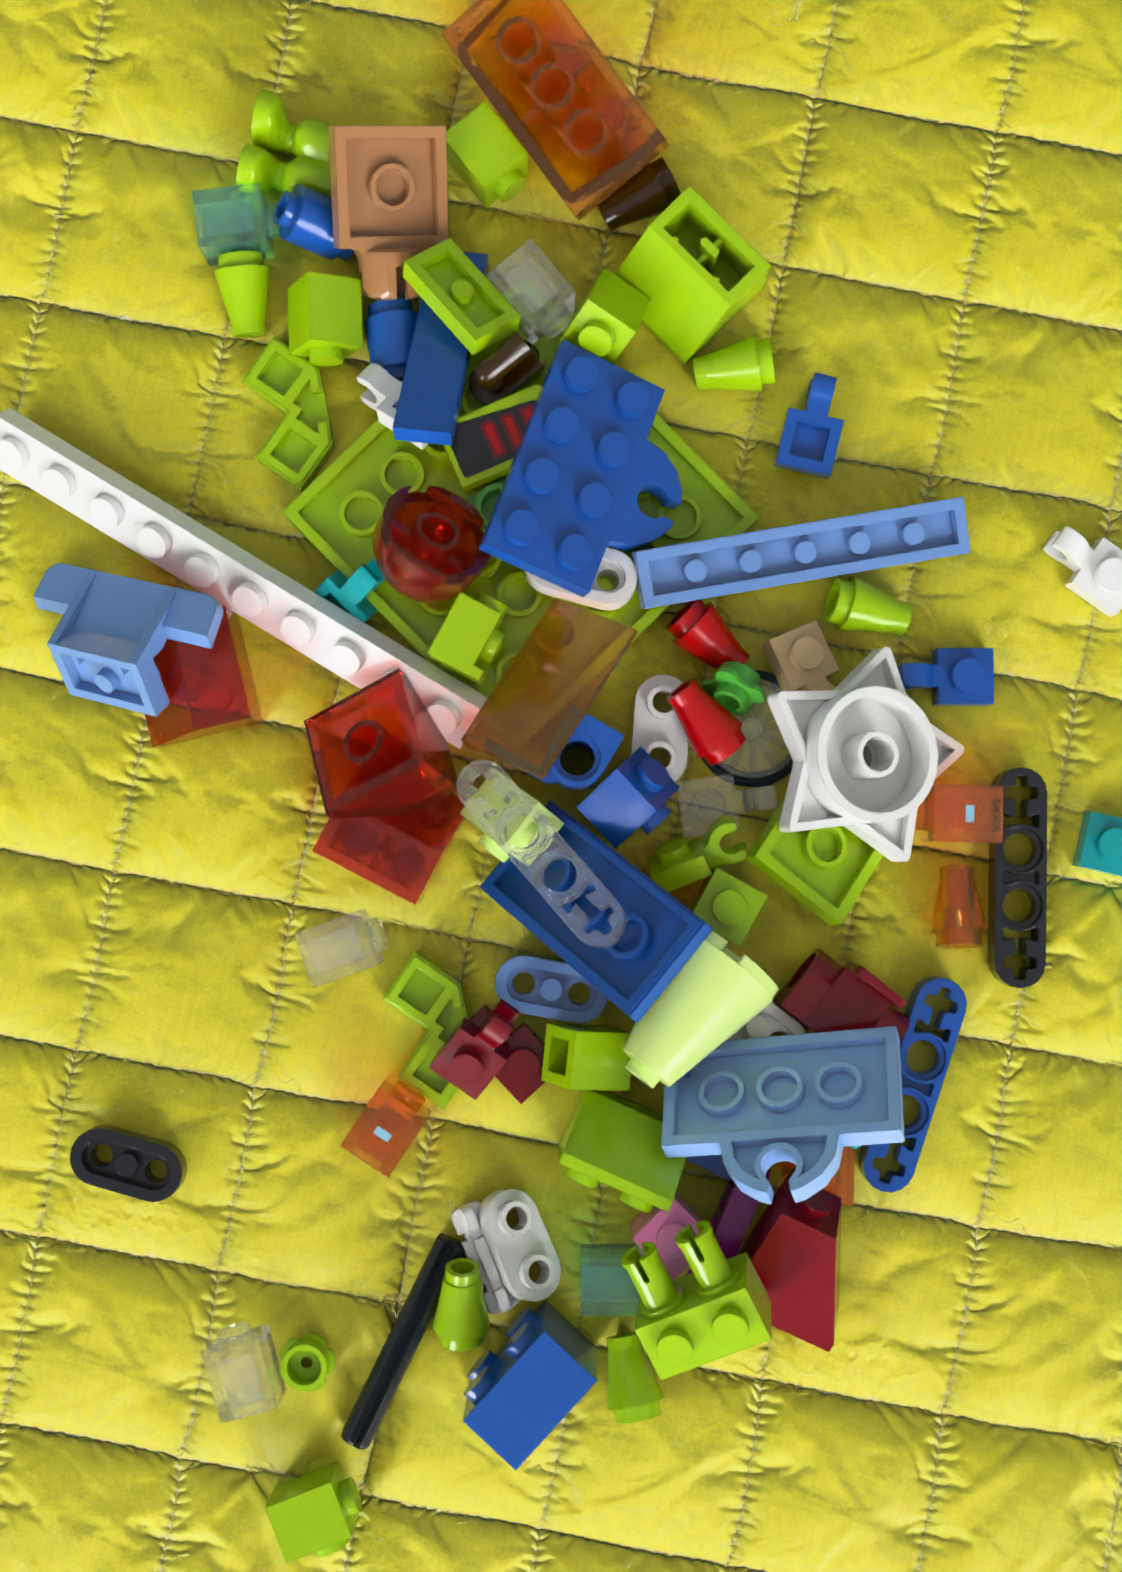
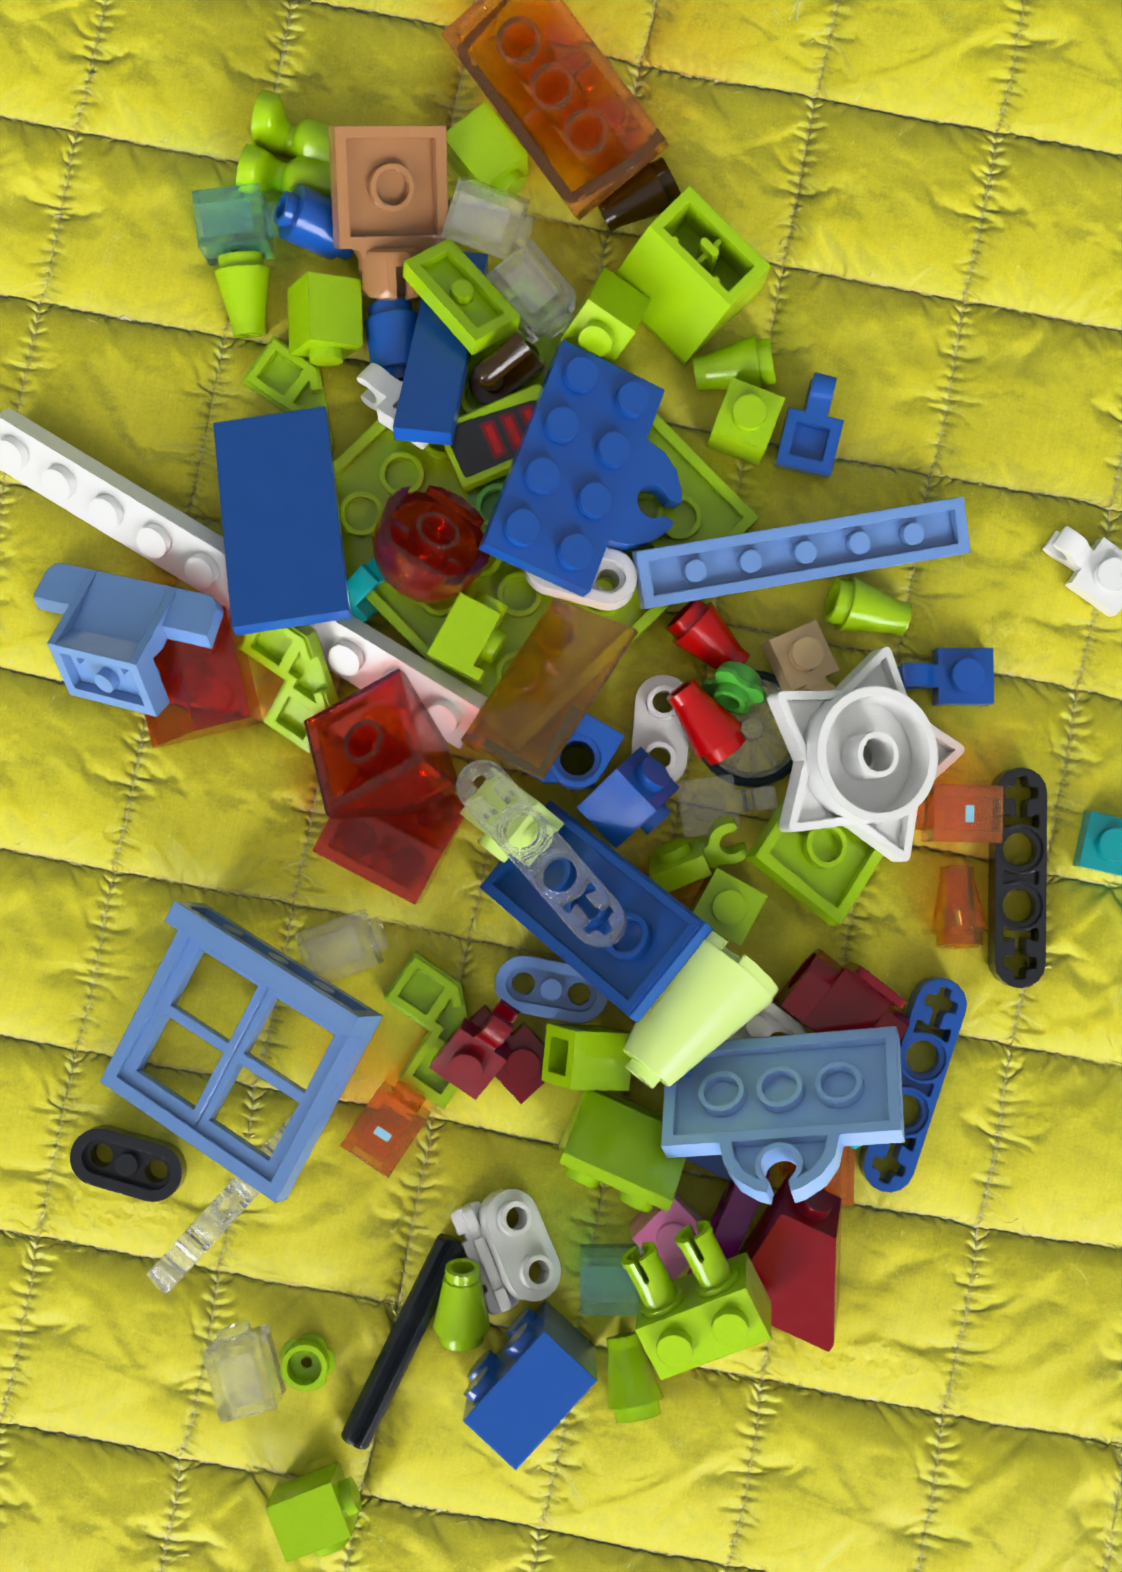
none -> medium blue window [100,901,383,1203]
none -> clear beam [145,1114,293,1295]
none -> blue tile [213,406,352,636]
none -> lime tile [238,625,340,753]
none -> clear brick [441,176,535,261]
none -> lime brick [706,377,786,466]

